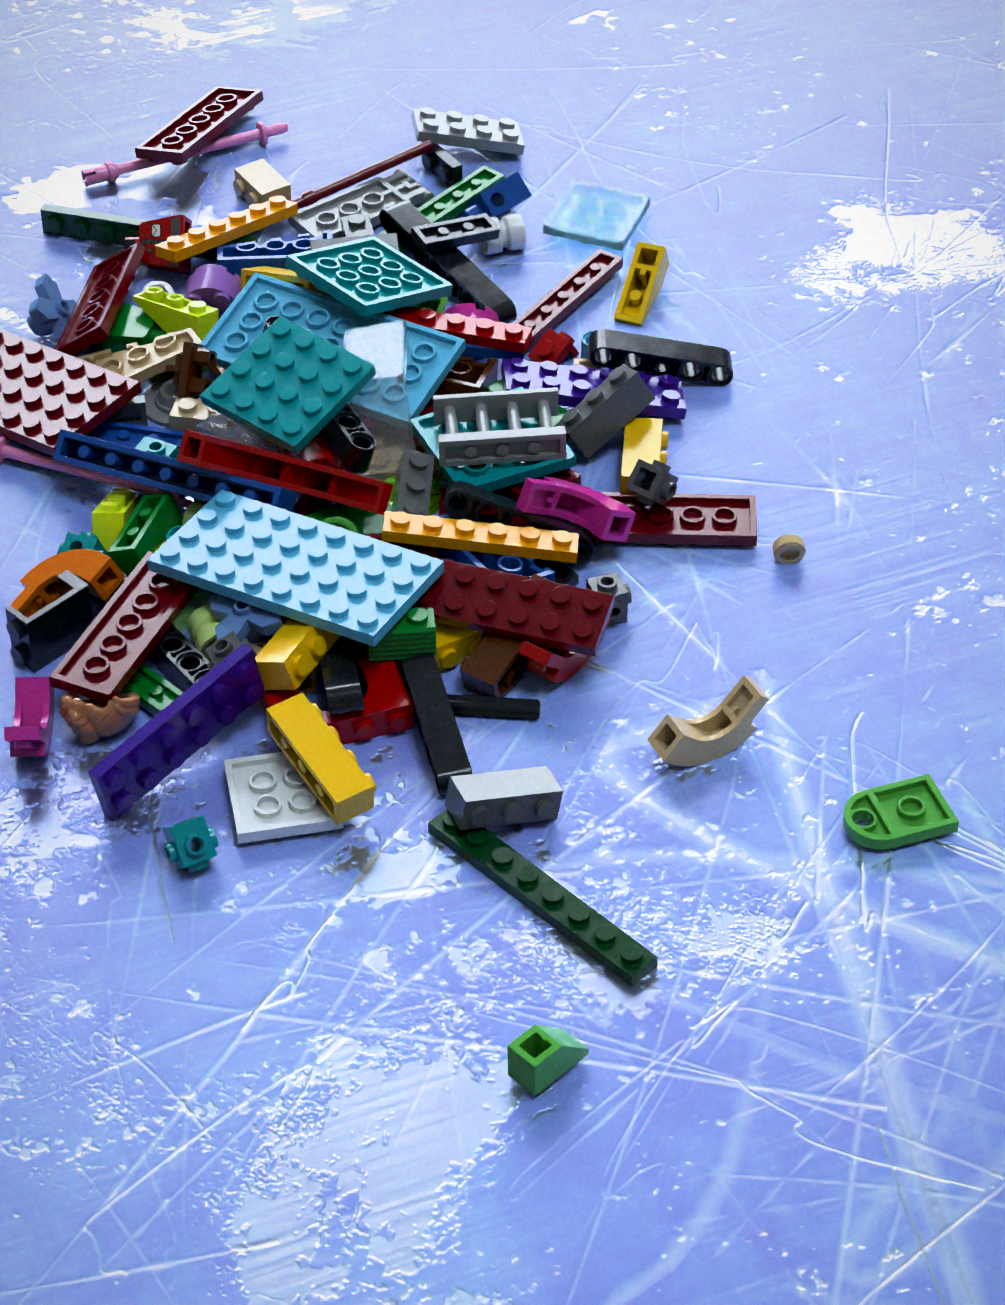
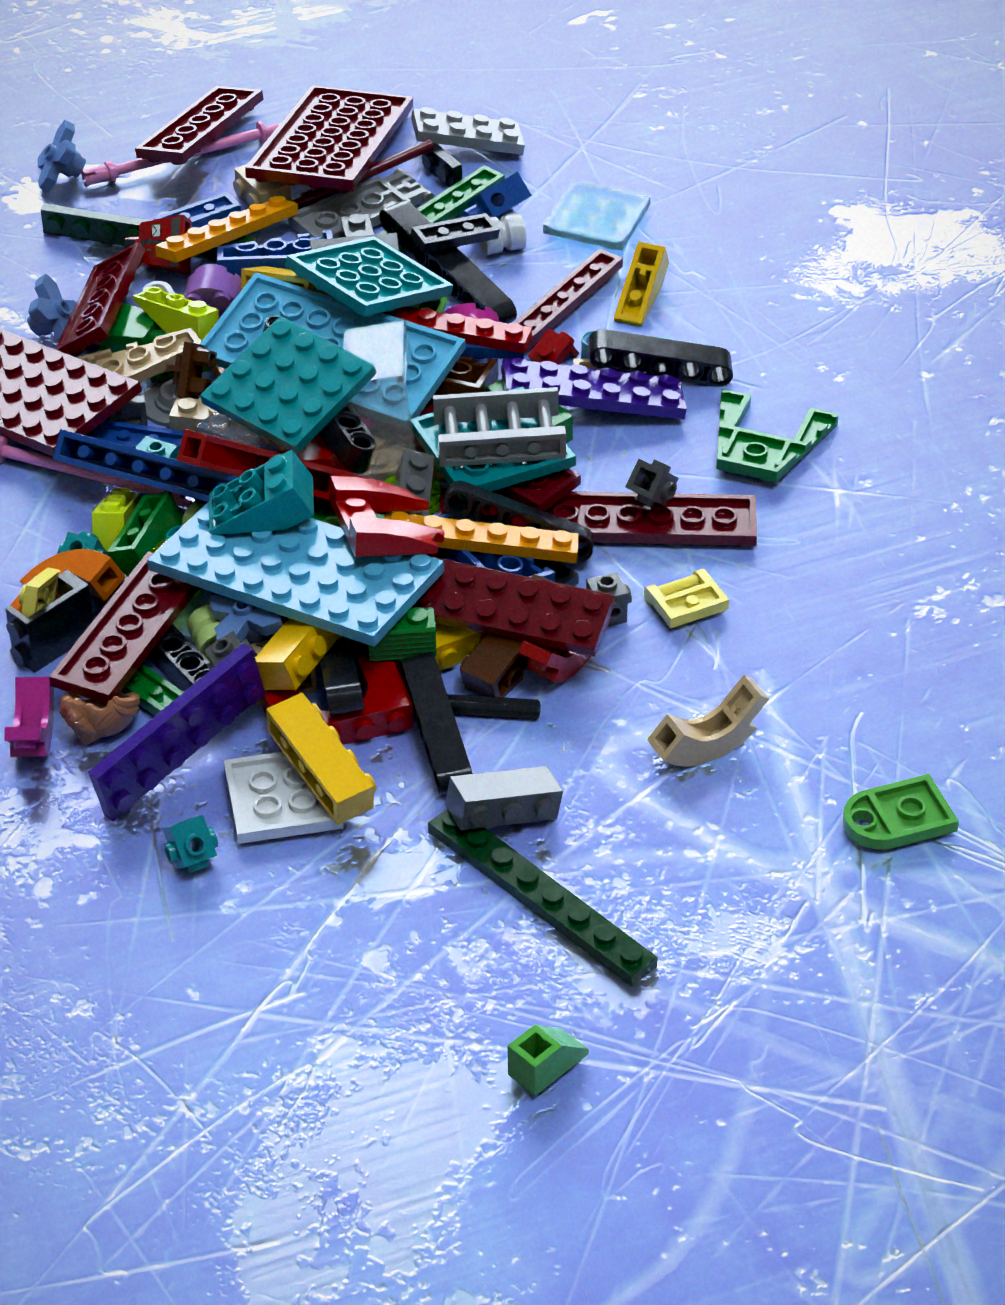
dark pink arch [516,476,636,542] -> none
dark grey brick [556,364,655,459] -> none
yellow brick [620,417,668,492] -> none
tan tile [772,534,806,564] -> none
none -> light yellow plate [19,567,60,618]
none -> medium blue plant [37,119,86,192]
none -> blue plate [153,192,241,228]
none -> teal slope [209,450,314,535]
none -> plate [245,85,413,192]
none -> red wedge [329,476,445,557]
none -> light yellow plate [643,568,729,629]
none -> wing [716,389,839,482]

